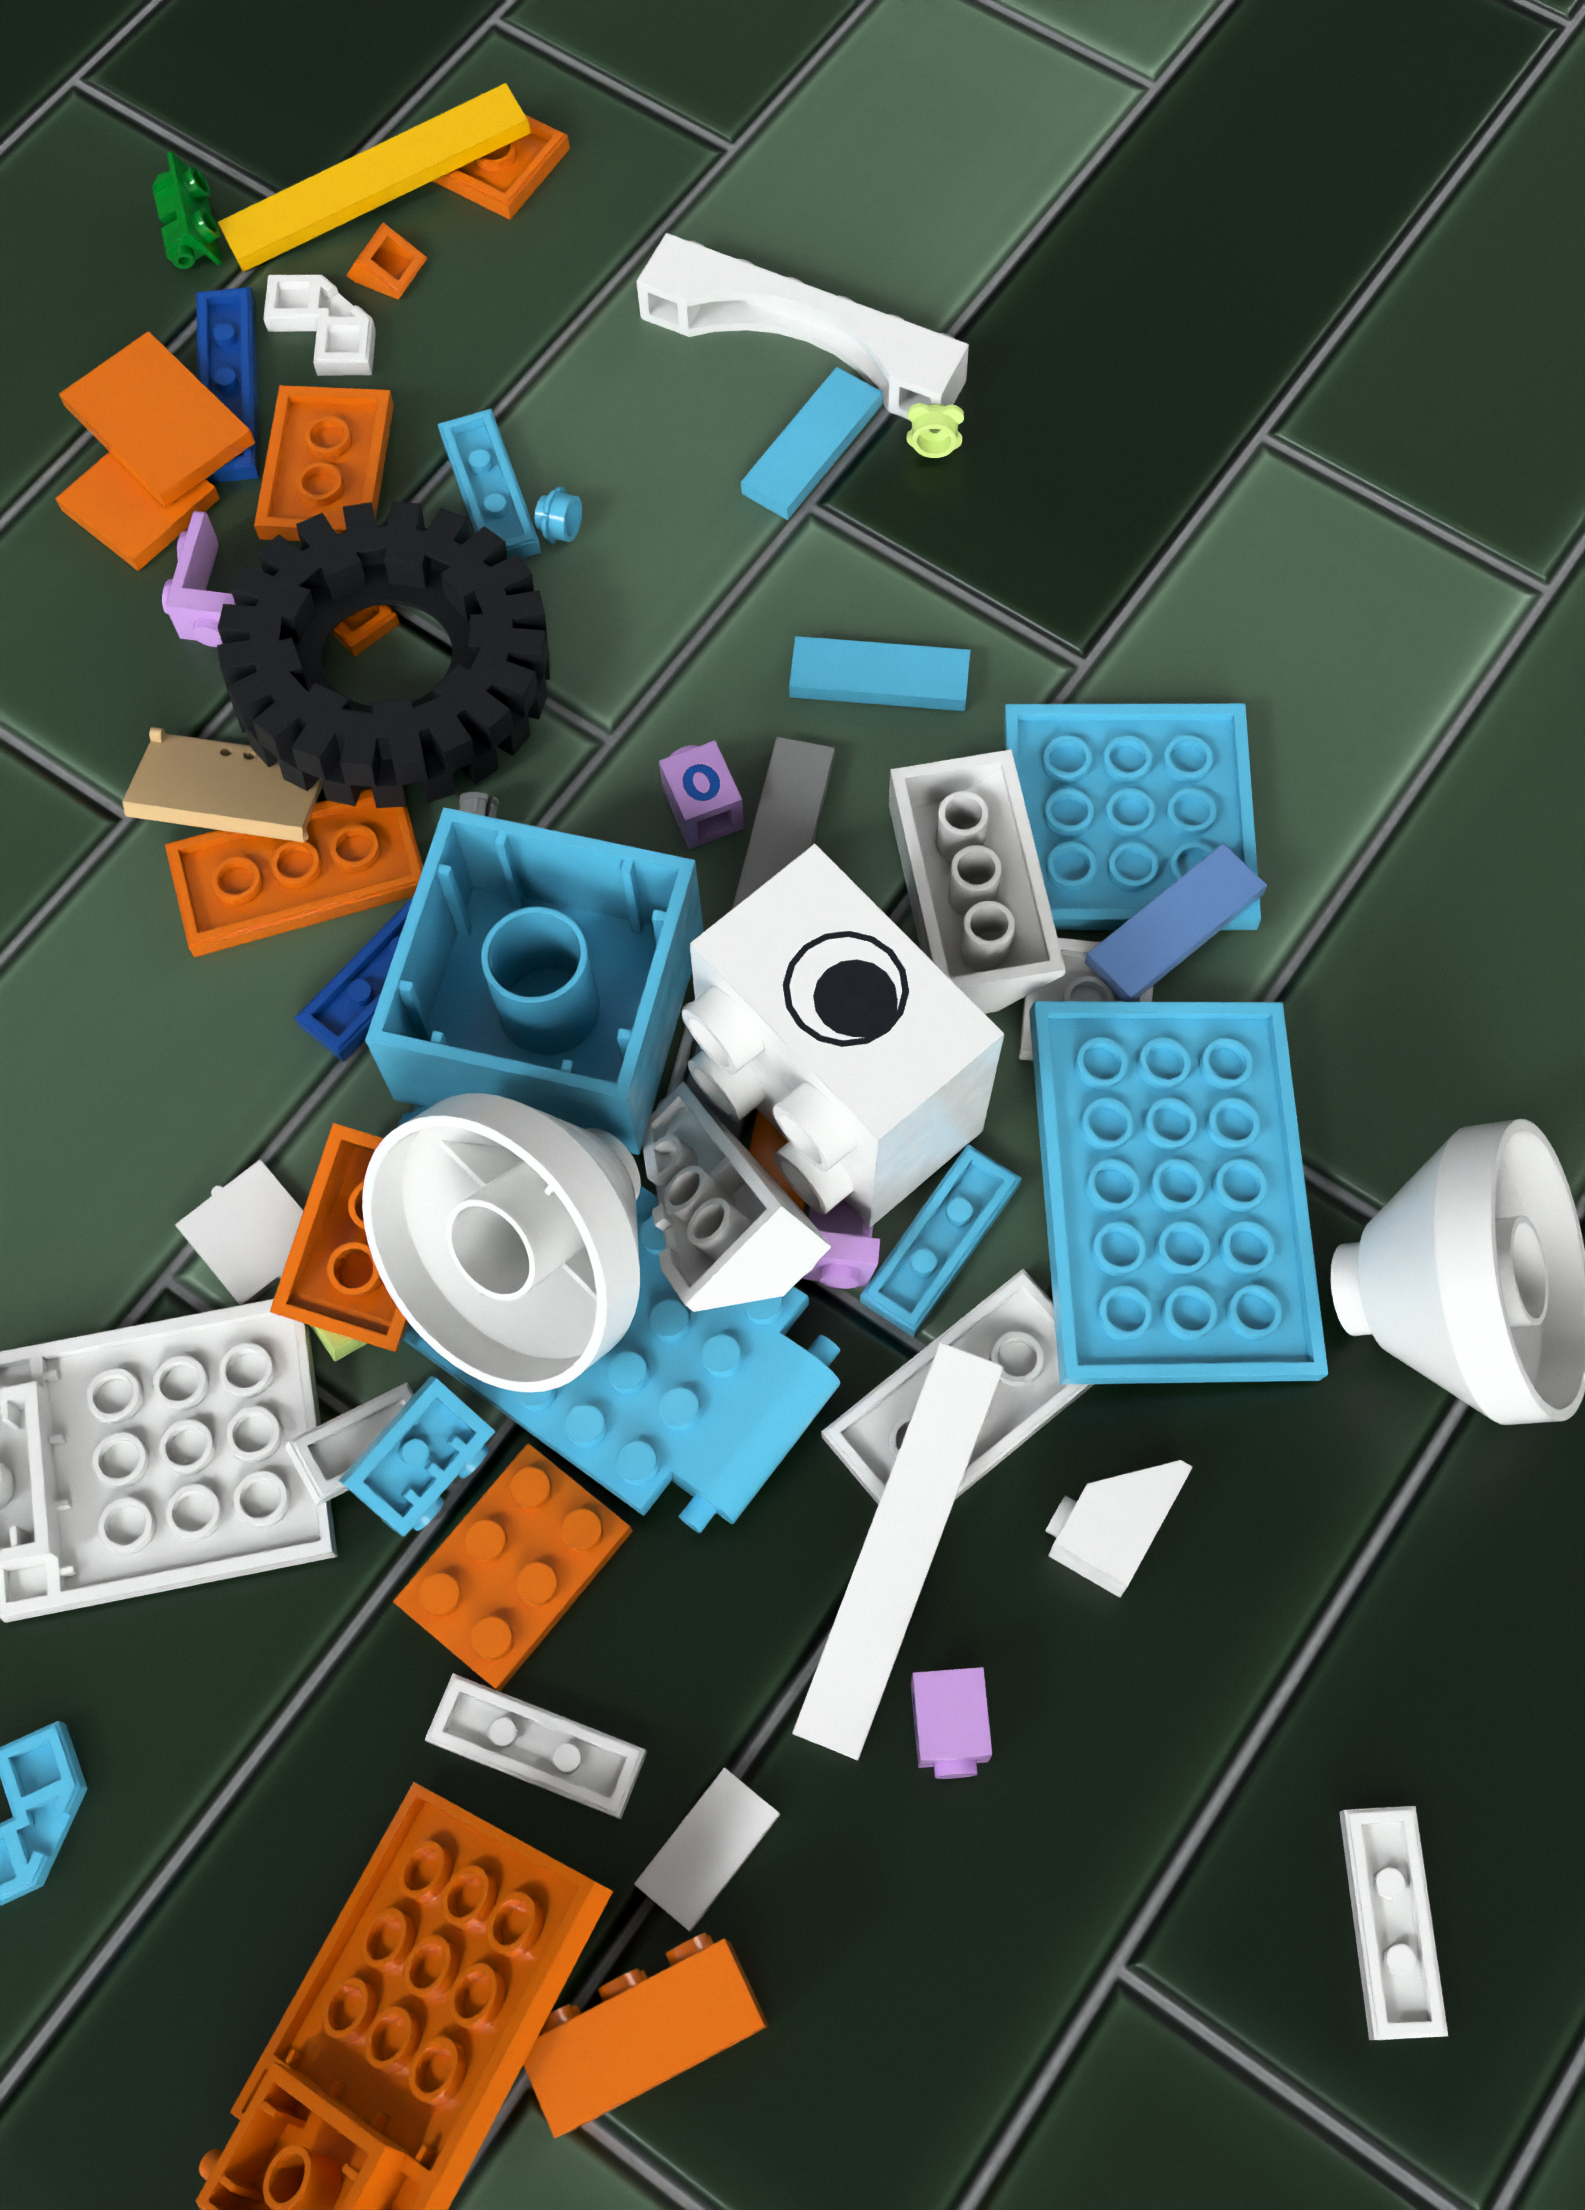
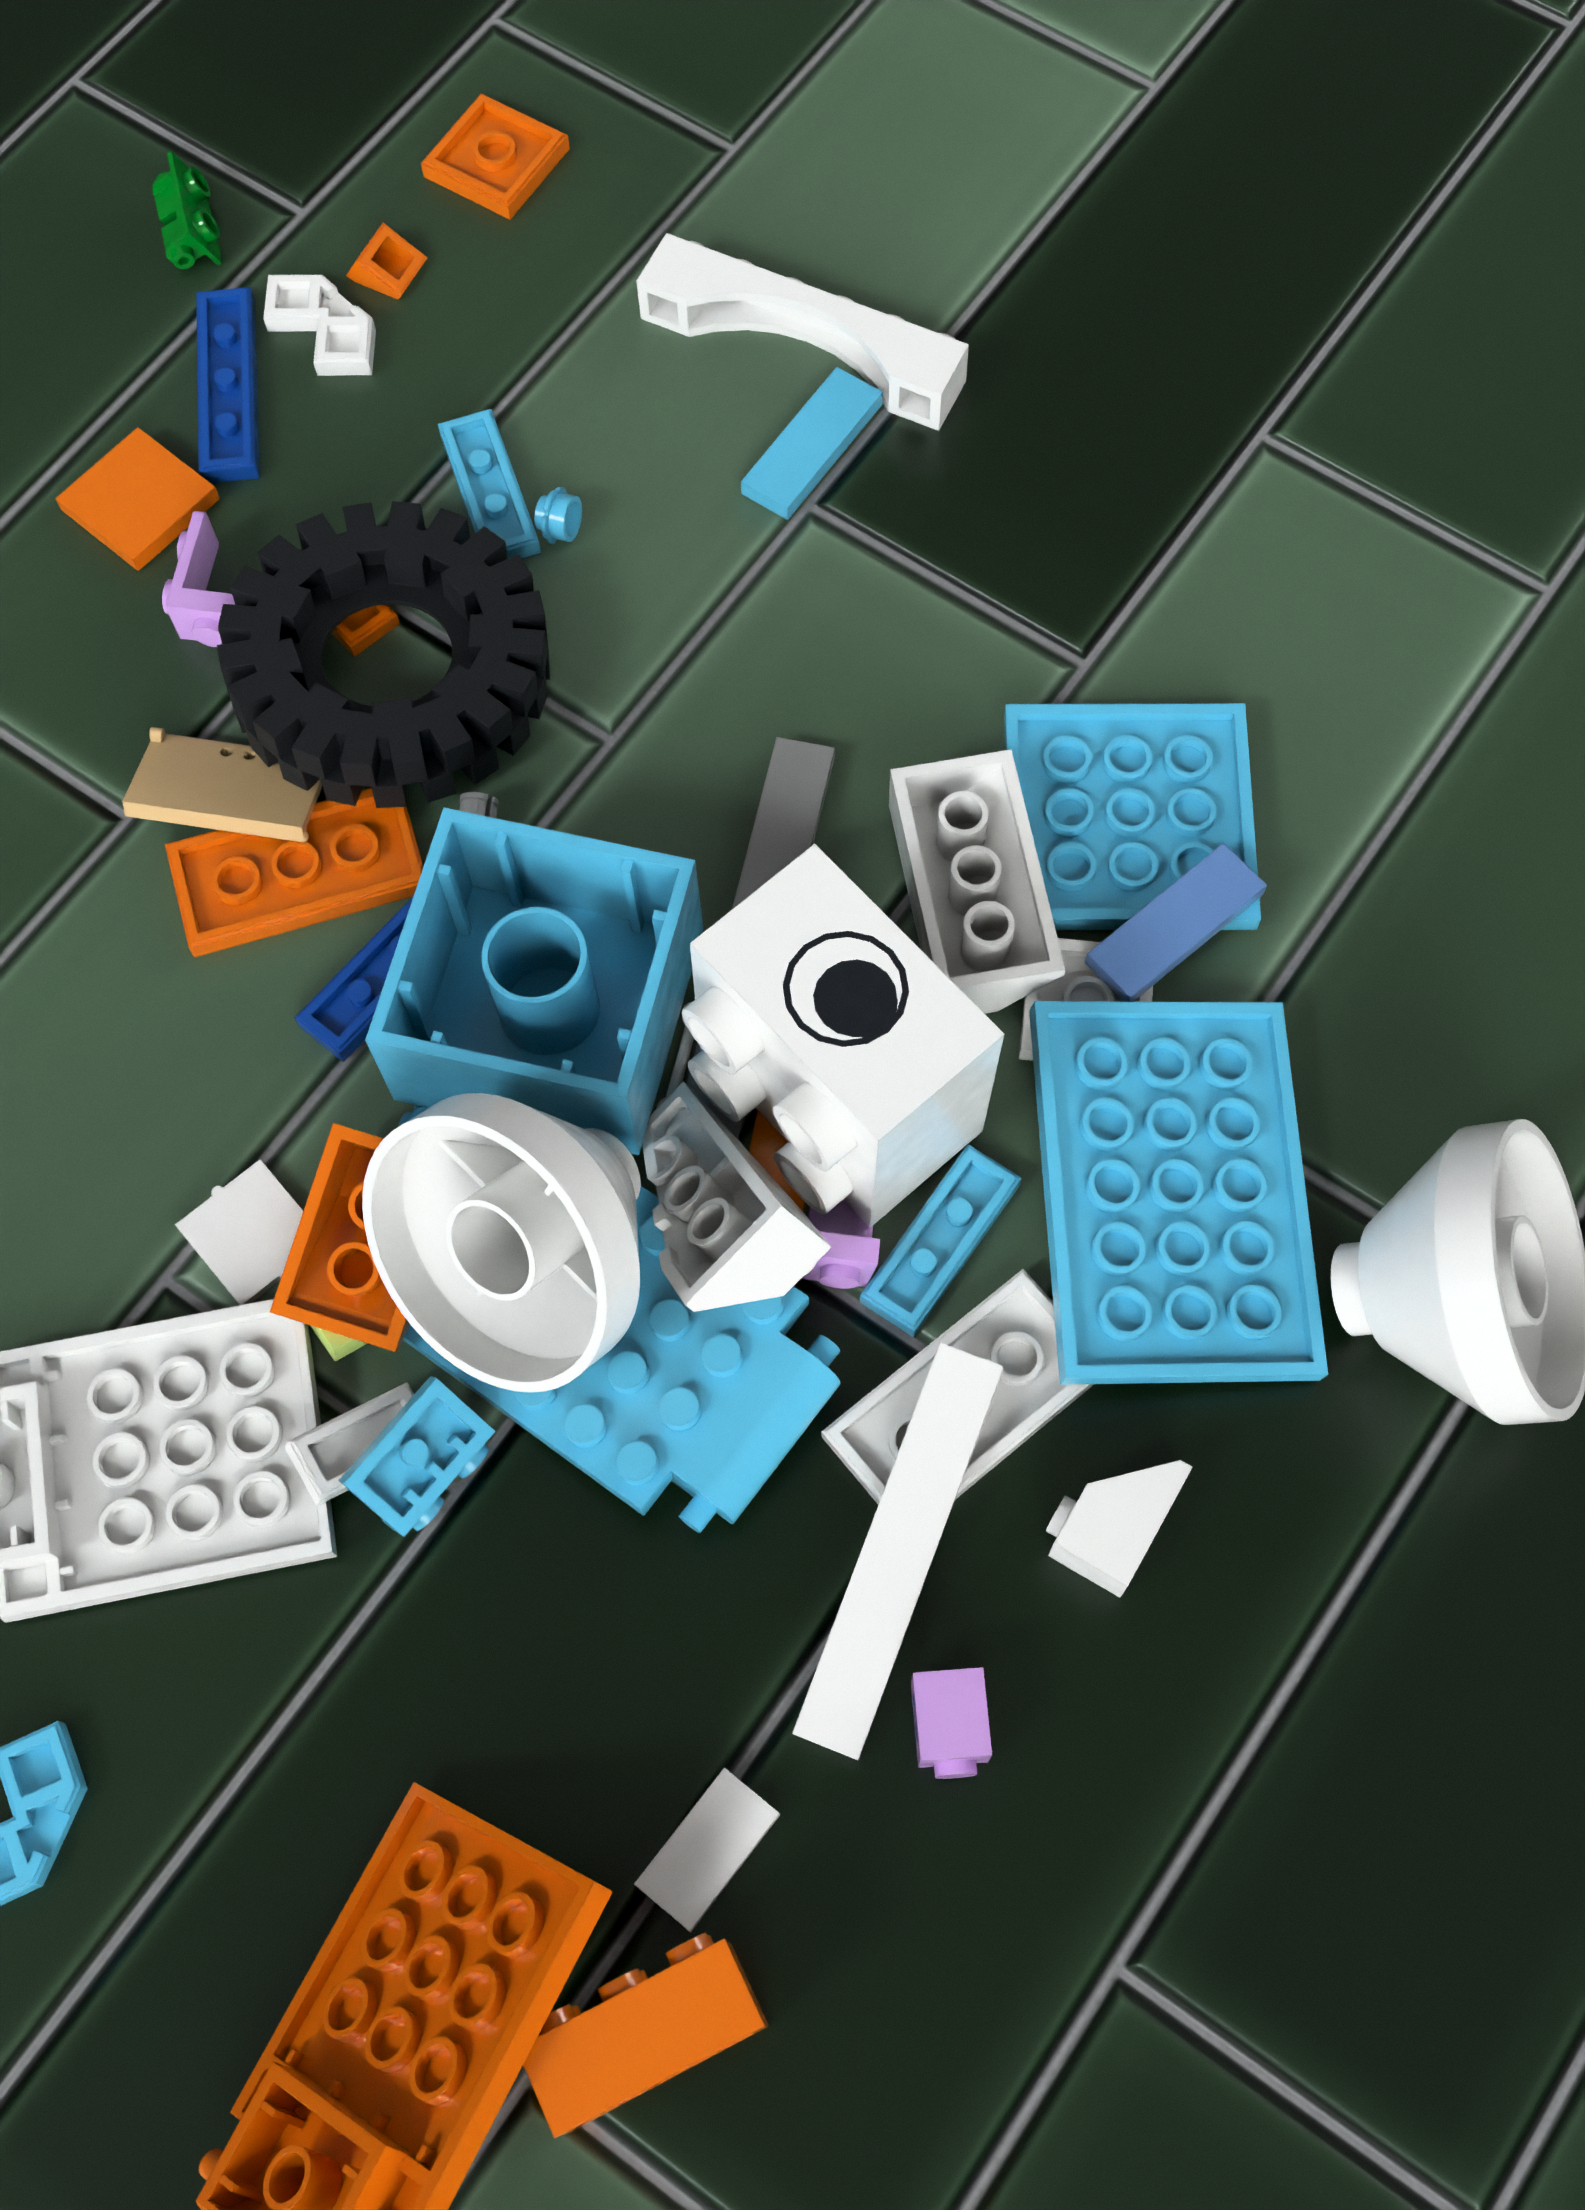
orange tile [59,331,255,508] -> none
yellow tile [217,83,532,272] -> none
orange plate [254,385,394,541] -> none
orange plate [393,1443,633,1692] -> none
white tile [425,1673,647,1820] -> none
lavender brick [659,740,744,849] -> none
medium azure tile [789,636,970,711] -> none
yellowish green plate [906,403,964,458] -> none
white tile [1339,1806,1448,2040] -> none

